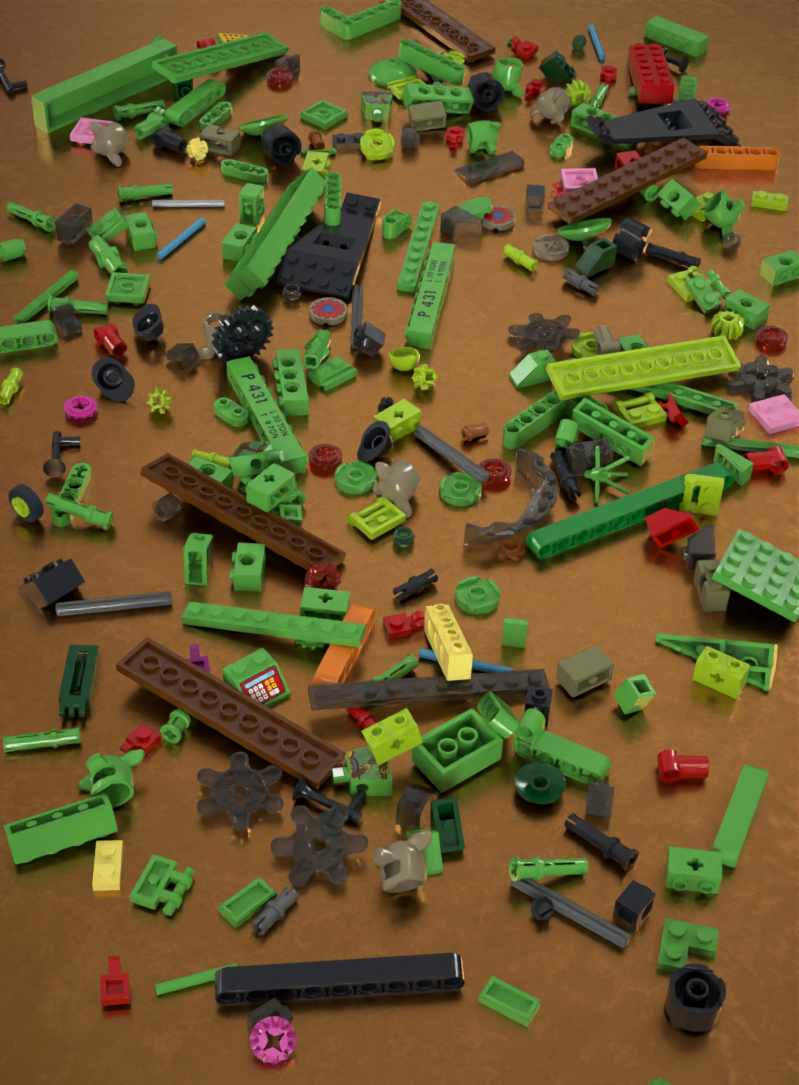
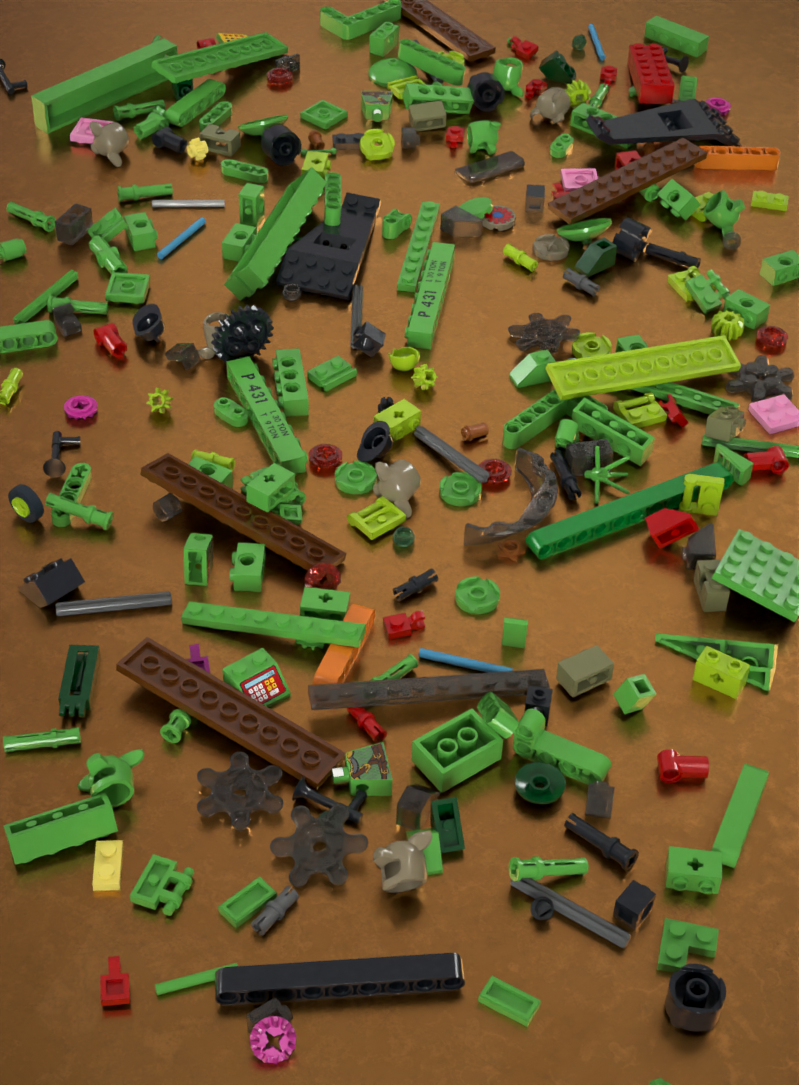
black piece [91,357,135,402] -> none
red plate [120,723,161,756] -> none
bright green torso [229,441,284,478] -> none
bright green piece [302,329,331,370] -> none
tile [309,297,348,325] -> none
lime brick [362,708,423,766] -> none
light yellow brick [424,604,473,681] -> none
dark tan piece [593,325,621,355] -> none
none -> bright green brick [370,22,399,57]

